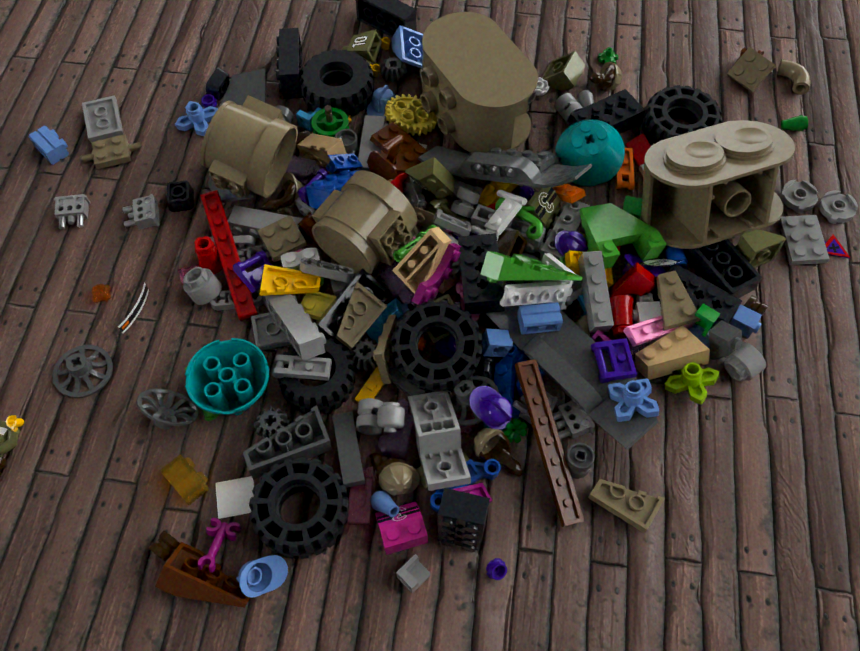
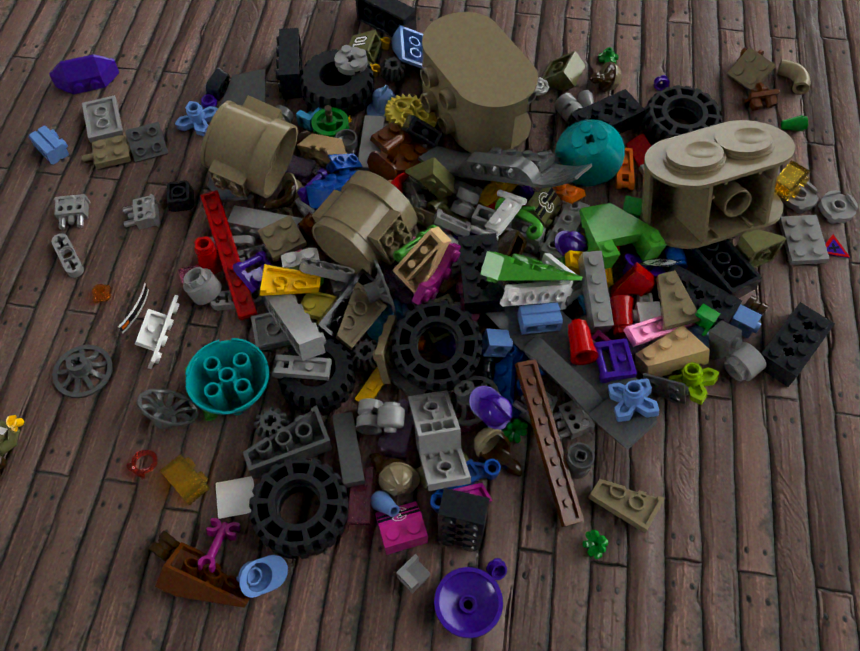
none -> dark purple wedge [49,54,119,95]
none -> light grey beam [51,234,84,278]
none -> dark grey hinge [125,122,169,162]
none -> clear red piece [126,450,158,480]
none -> white bracket [135,295,179,369]
none -> light grey plate [334,45,368,75]
none -> dark grey wheel [363,260,397,316]
none -> black brick [401,114,443,148]
none -> dark purple dish [434,567,503,639]
none -> red plant [568,319,599,365]
none -> green plant [583,530,608,559]
none -> dark grey hinge [643,373,689,404]
none -> dark purple plate [653,75,670,91]
none -> reddish brown hips [744,82,780,111]
none -> black brick [761,302,835,387]
none -> clear yellow brick [774,160,810,201]

